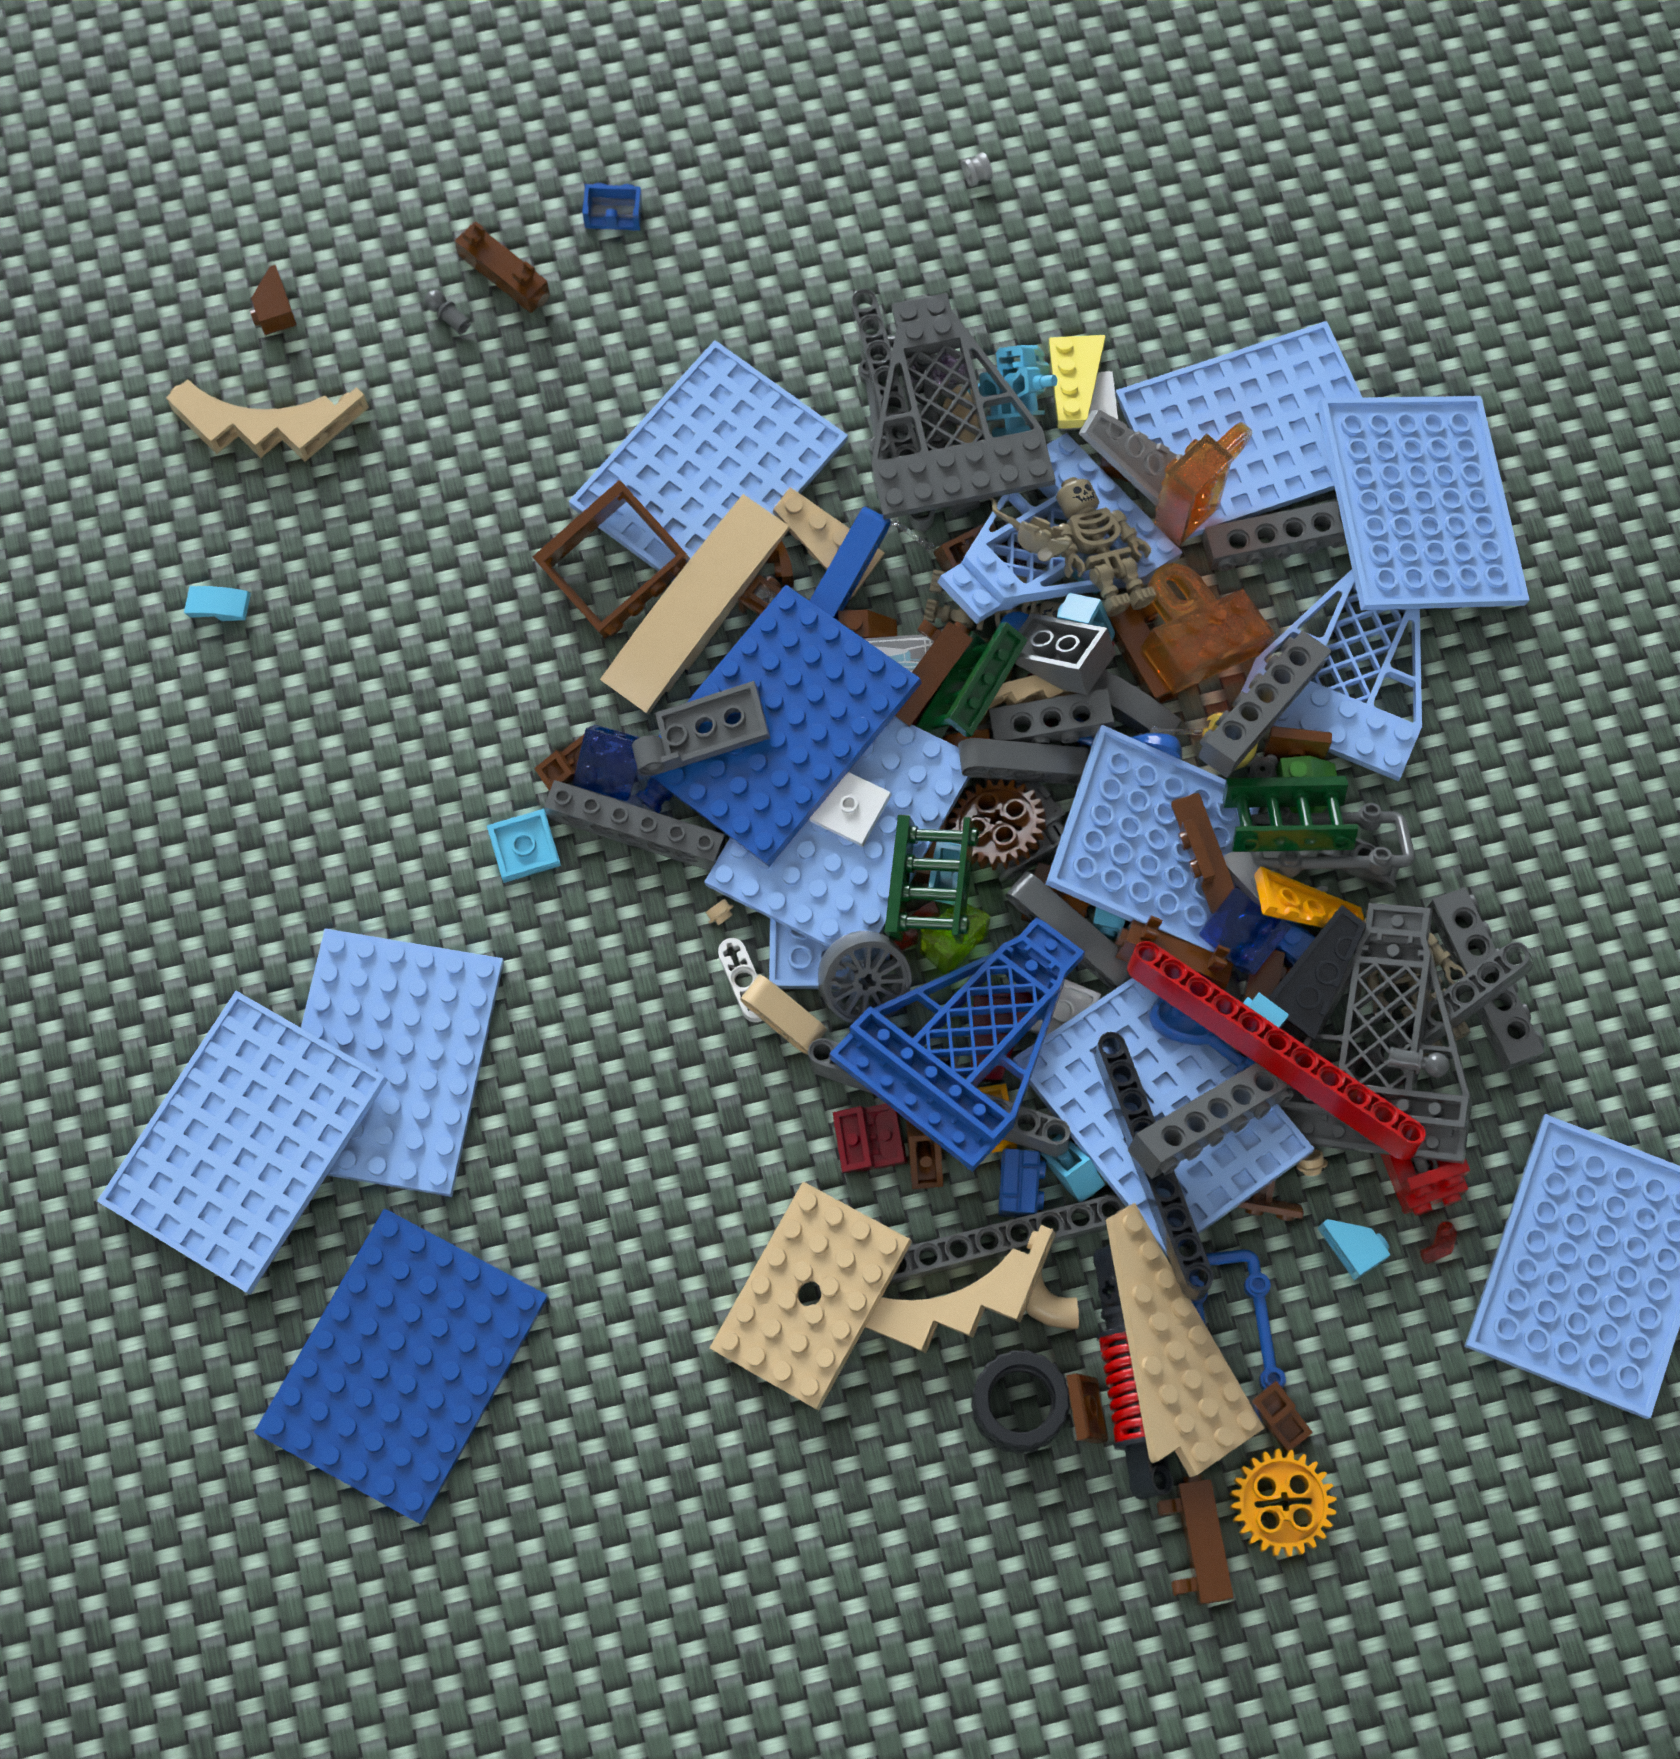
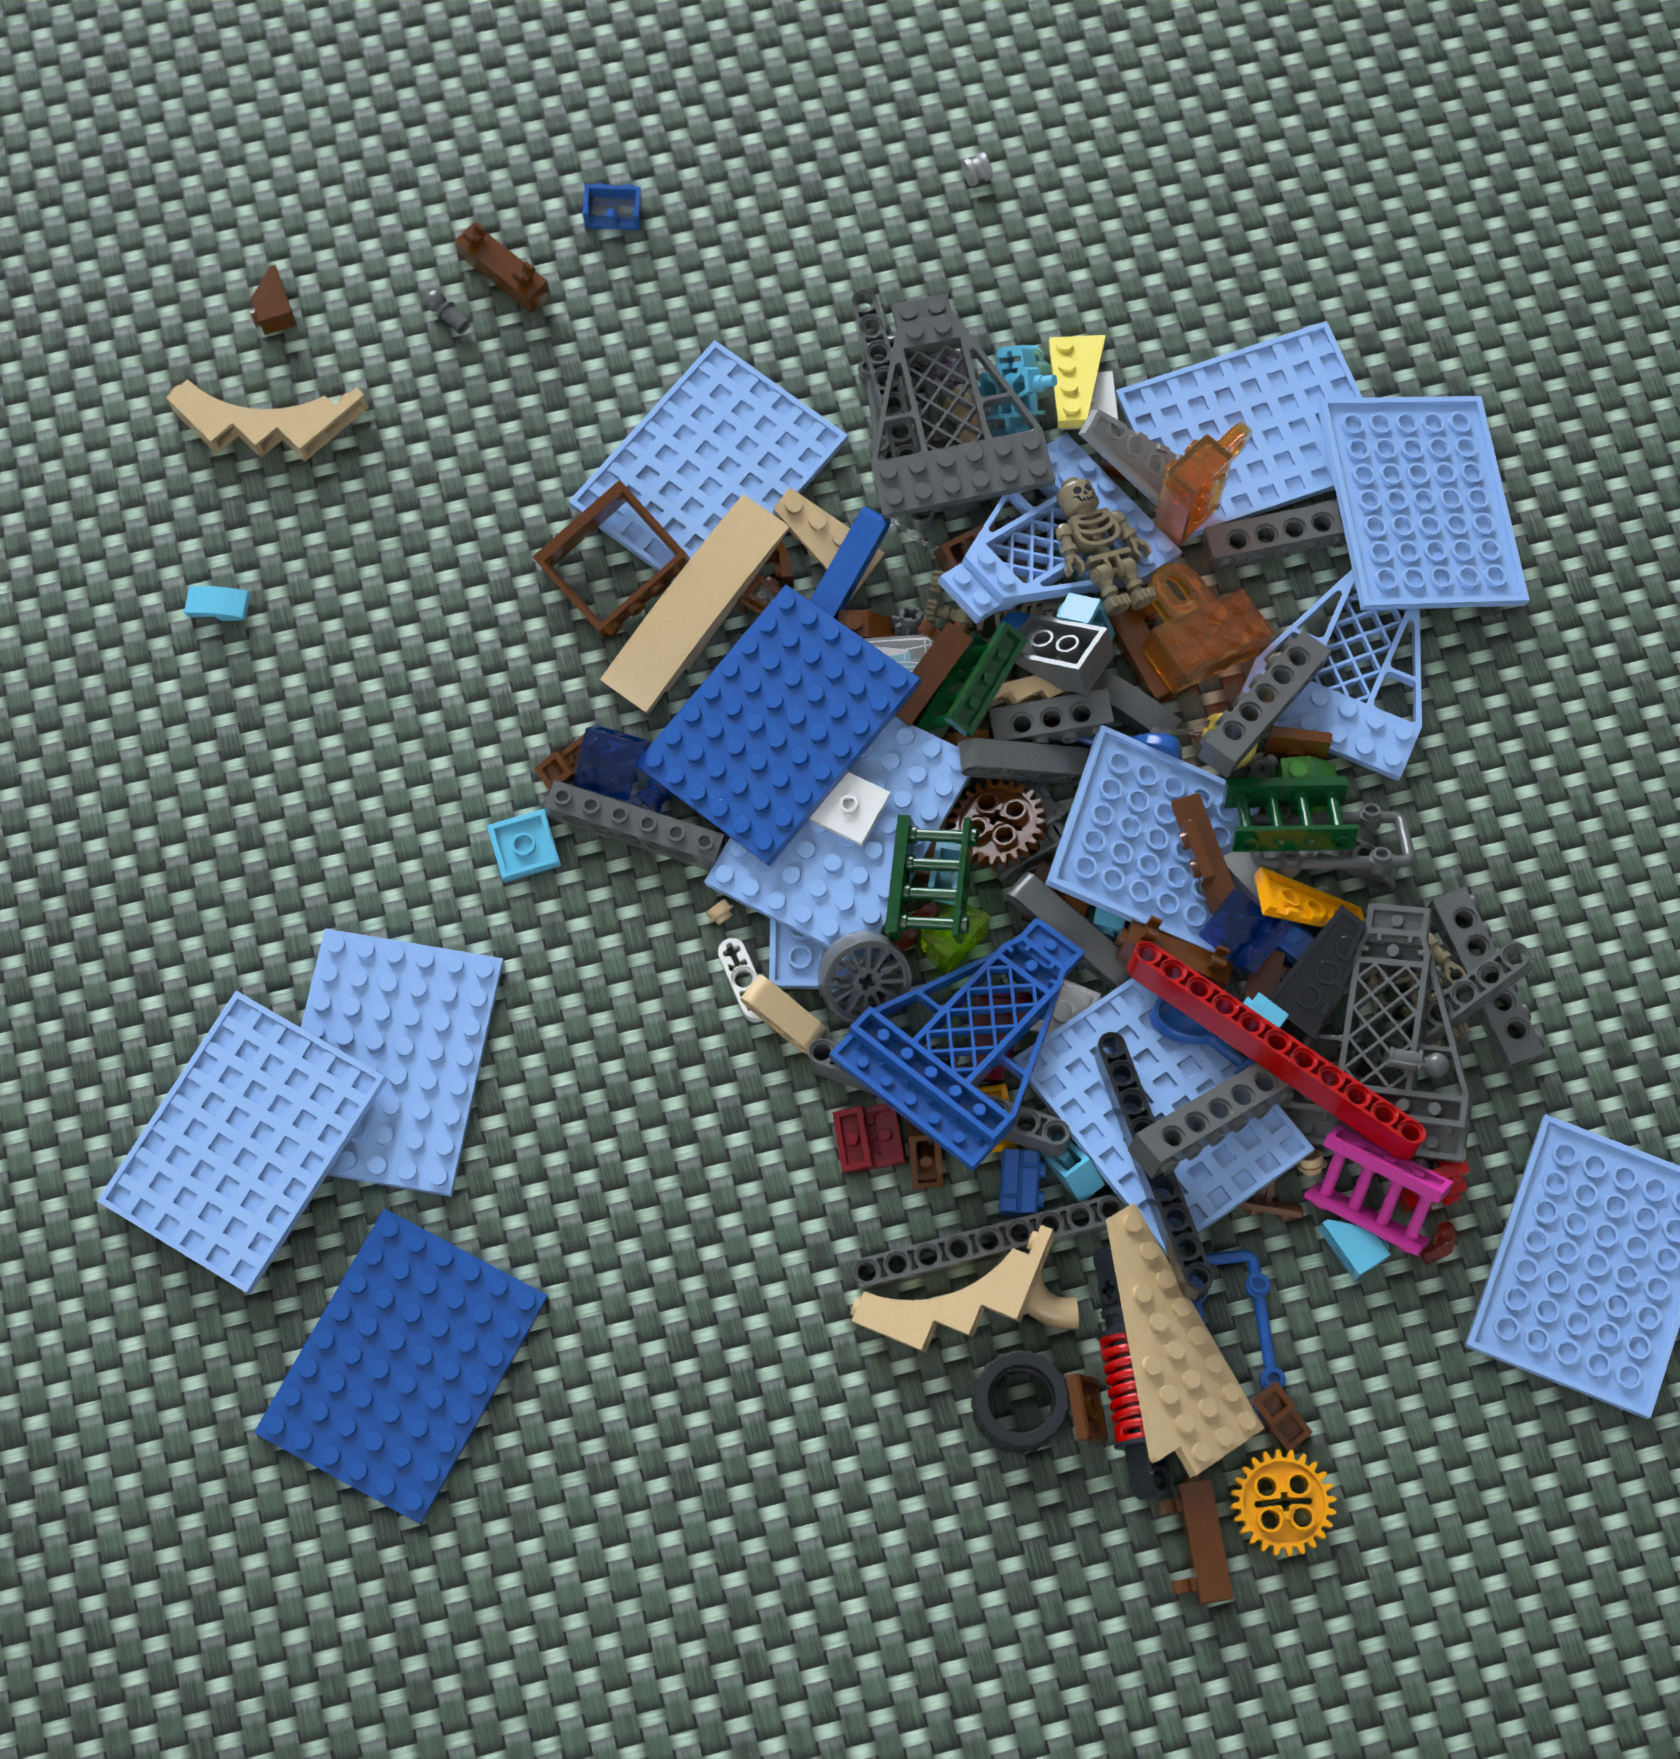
dark grey hinge [632,681,771,776] -> none
tan plate [710,1182,912,1411] -> none
dark tan animal [989,498,1072,562] -> none
none -> dark grey gear [890,606,924,636]
none -> dark pink fence [1304,1124,1453,1256]

